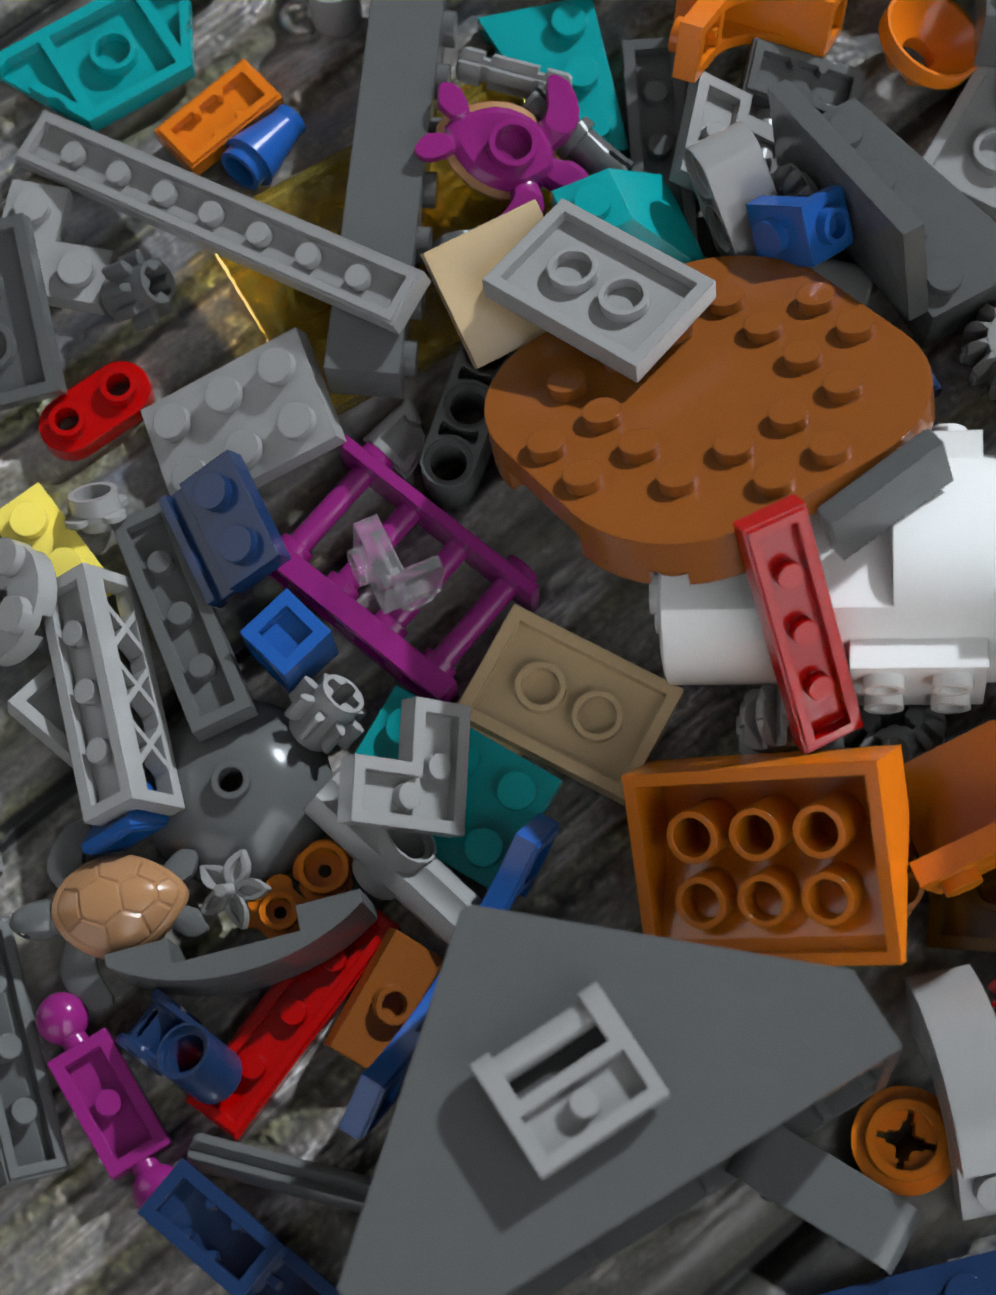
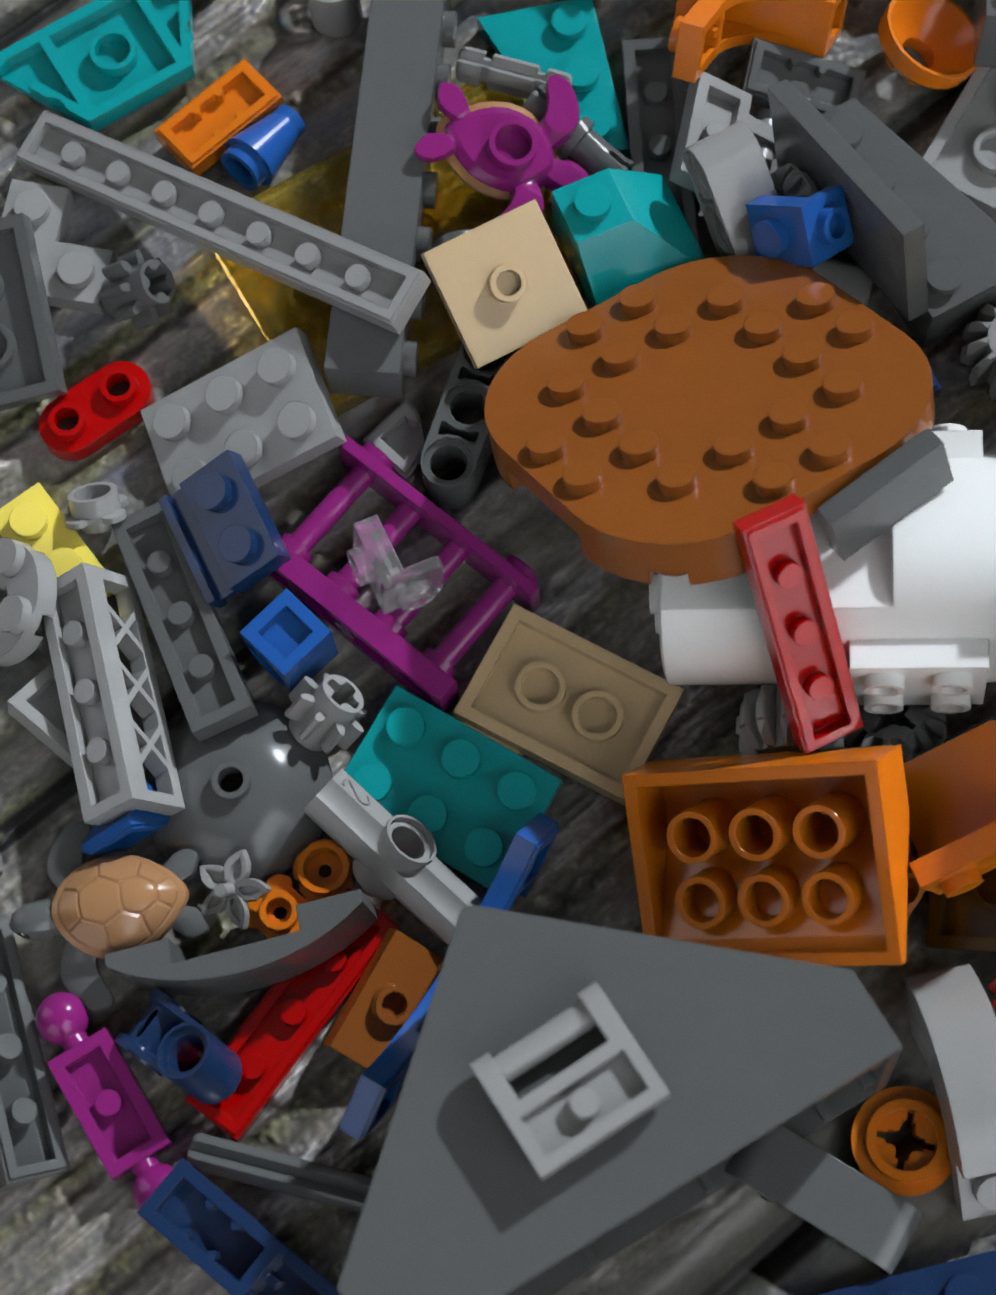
light grey plate [337,696,471,838] -> none
light grey plate [482,198,716,383] -> none

